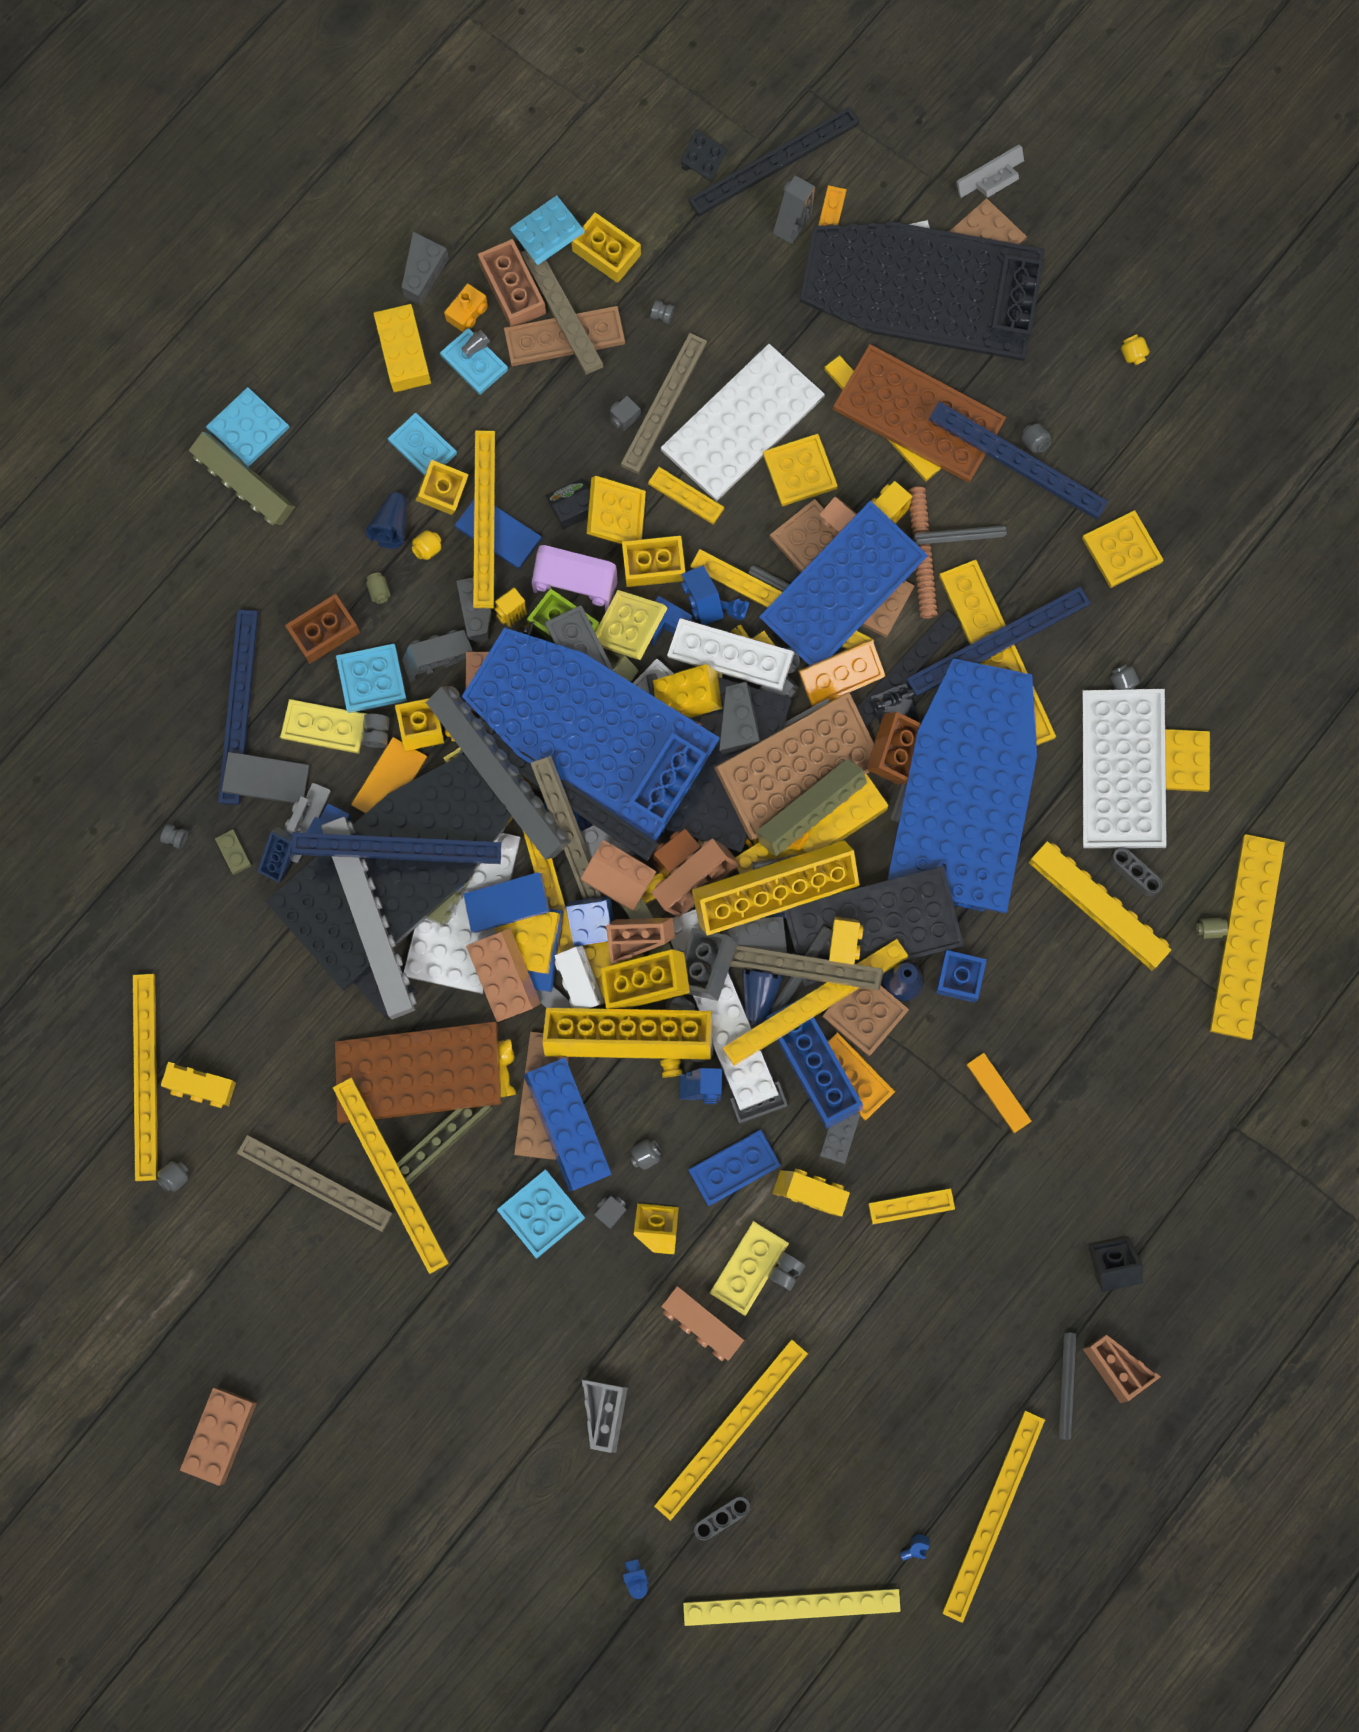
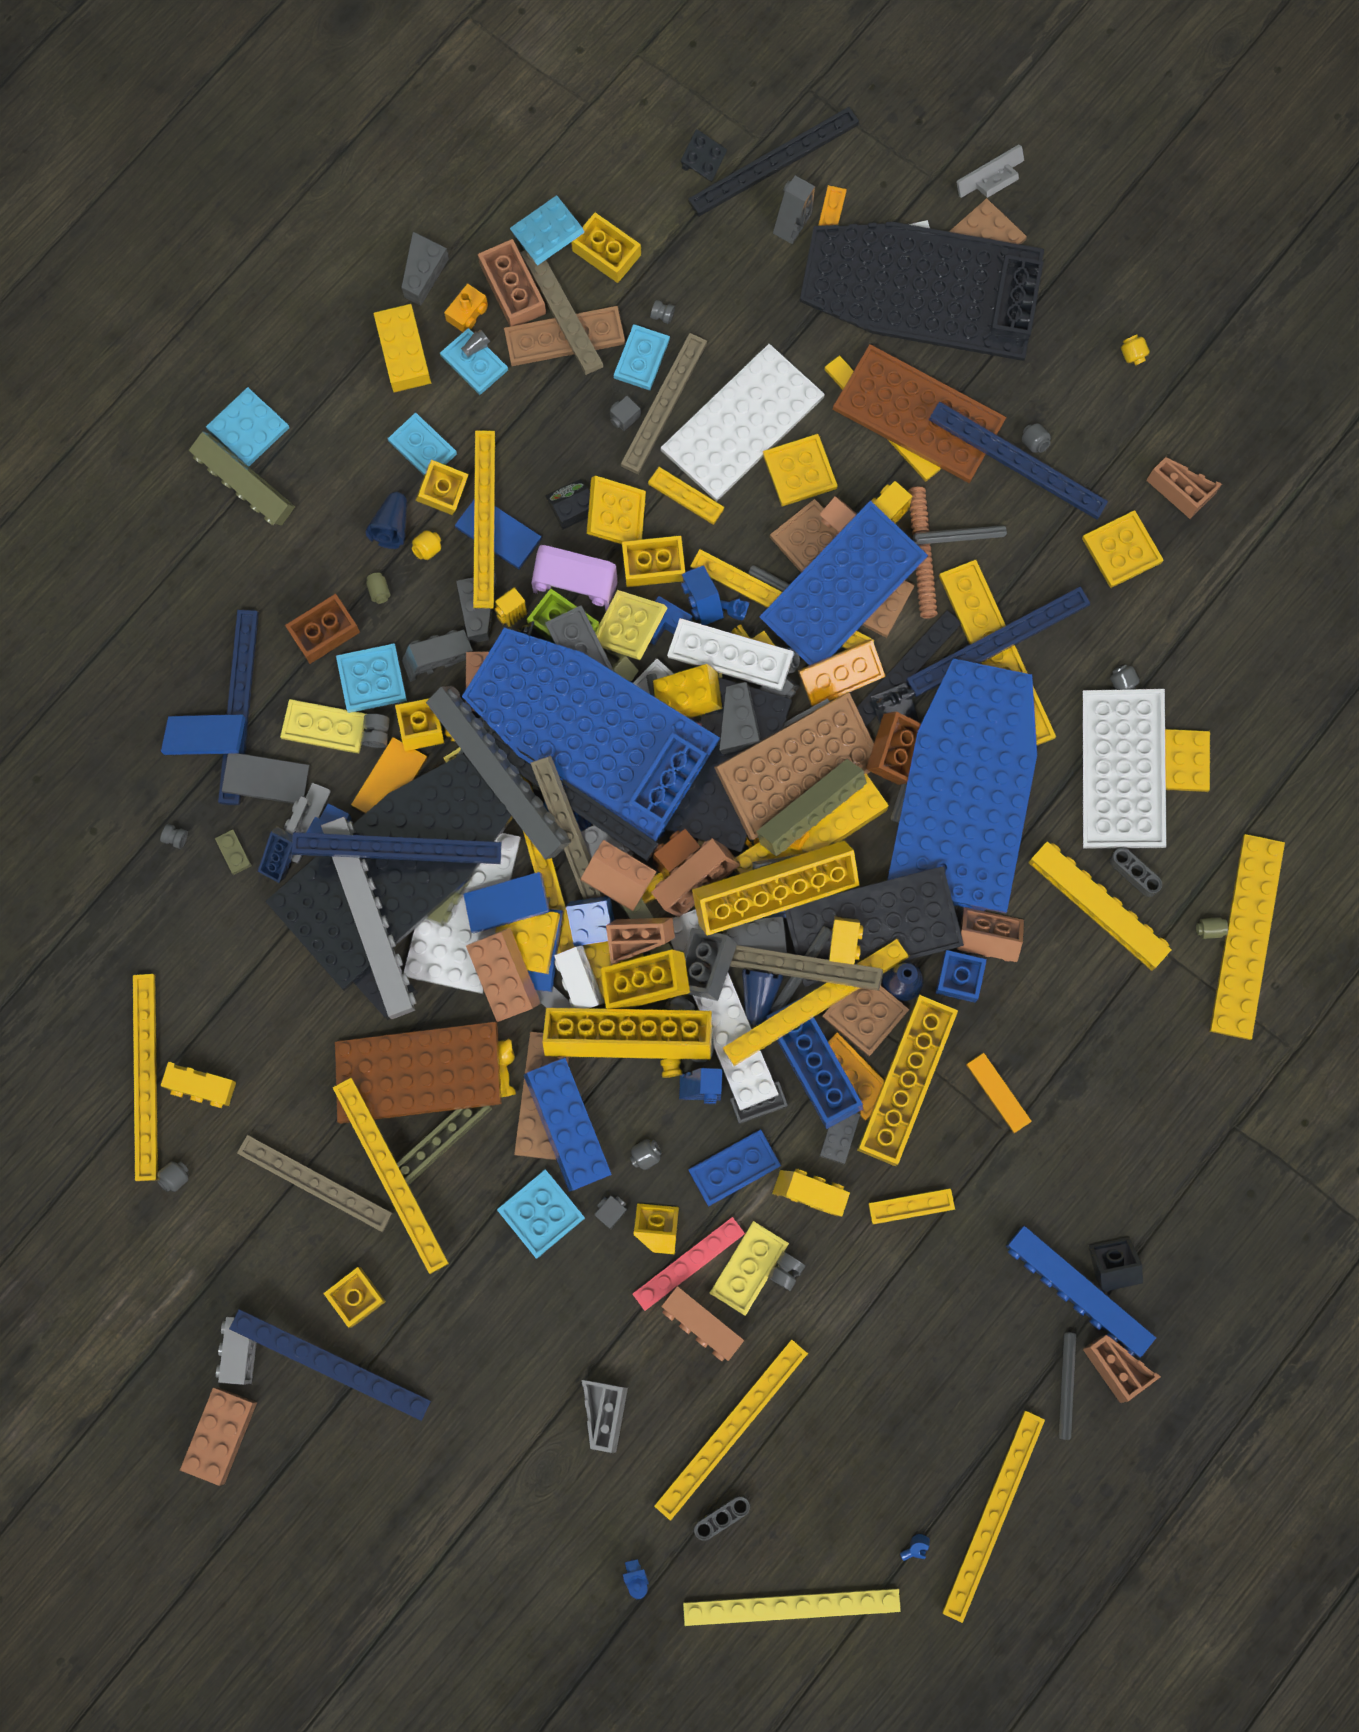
none -> blue tile [161,715,245,755]
none -> light grey brick [216,1317,257,1385]
none -> dark blue plate [229,1310,431,1421]
none -> yellow brick [324,1267,386,1328]
none -> medium azure plate [614,324,670,390]
none -> coral plate [633,1217,745,1311]
none -> yellow brick [857,995,958,1166]
none -> nougat slope [957,907,1024,962]
none -> blue brick [1006,1226,1156,1358]
none -> nougat wedge [1146,457,1222,519]

